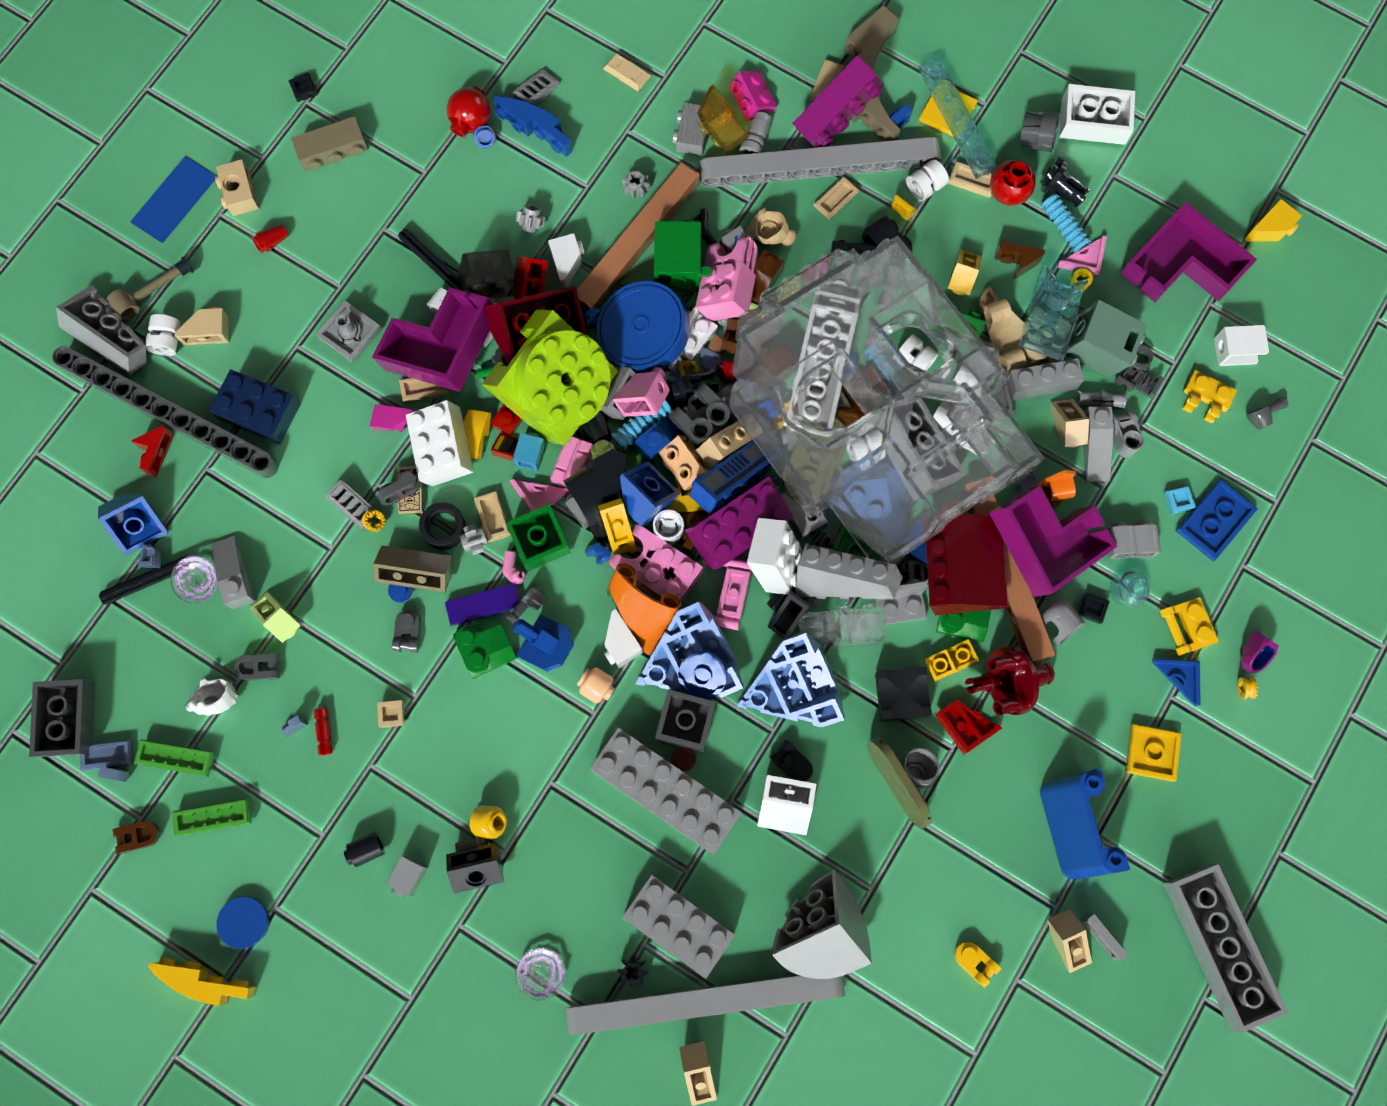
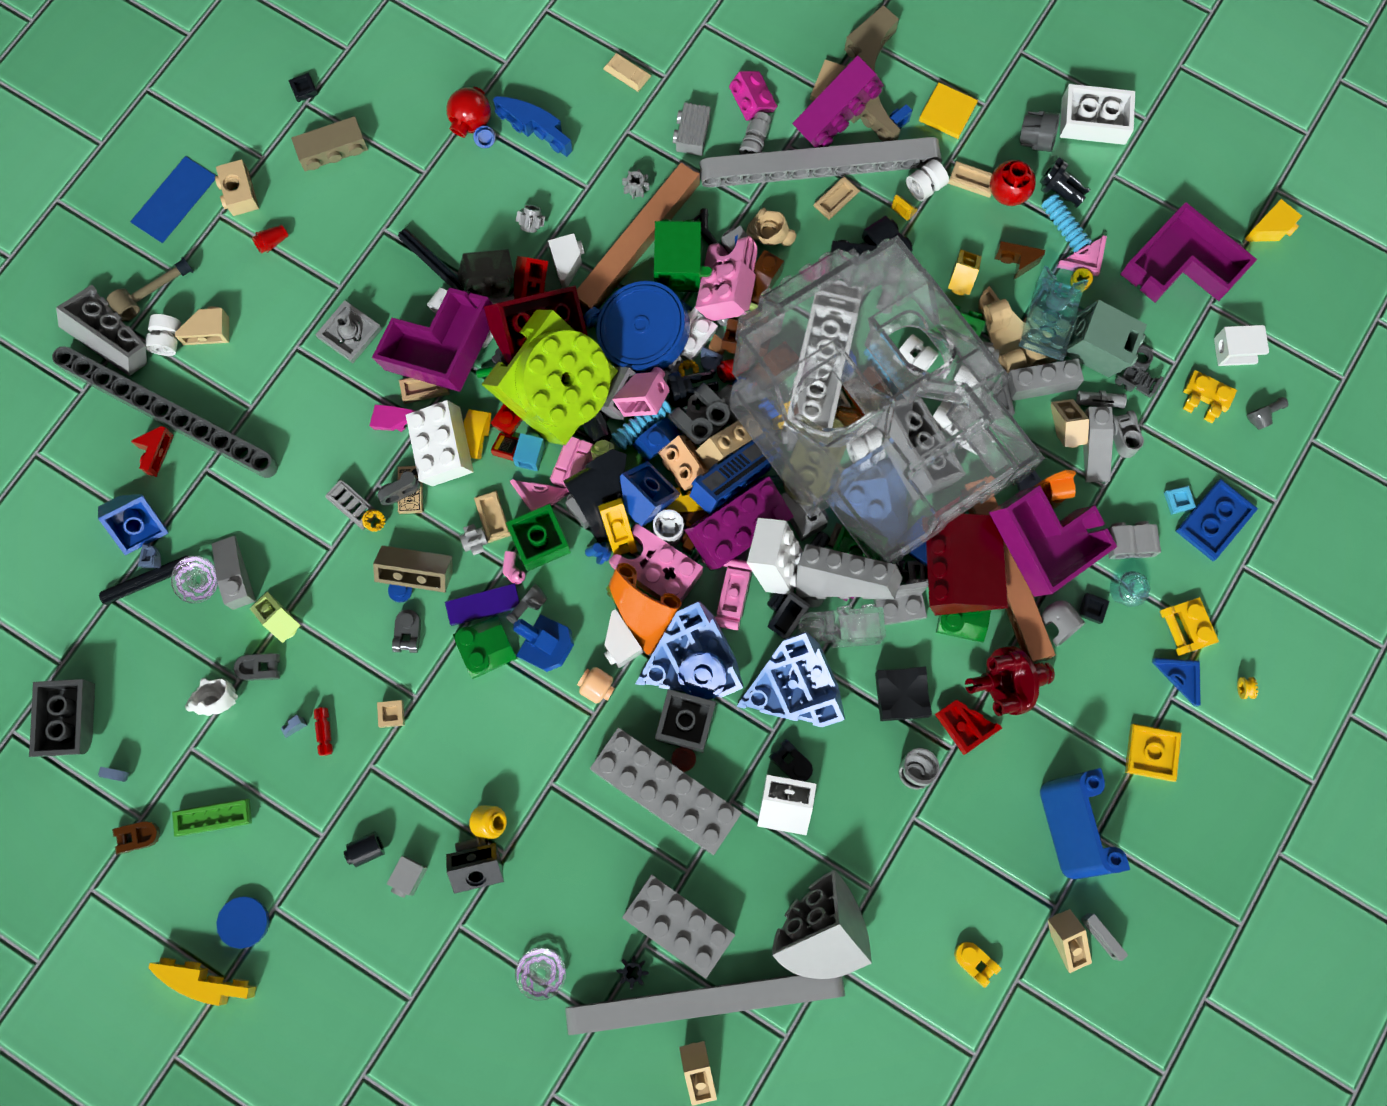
sand blue tile [80,740,133,771] -> none
bright green plate [134,739,215,777] -> none
dark blue brick [209,369,301,445] -> none
black tyre [419,502,466,550] -> none
light grey slope [512,69,560,106] -> none
clear yellow slope [697,85,748,153] -> none
olive tile [868,737,932,829] -> none
clear light blue plate [919,57,997,179] -> none
yellow slope [924,639,979,681] -> none
light grey brick [1163,864,1288,1033] -> none
magenta rock [1241,630,1279,673] -> none

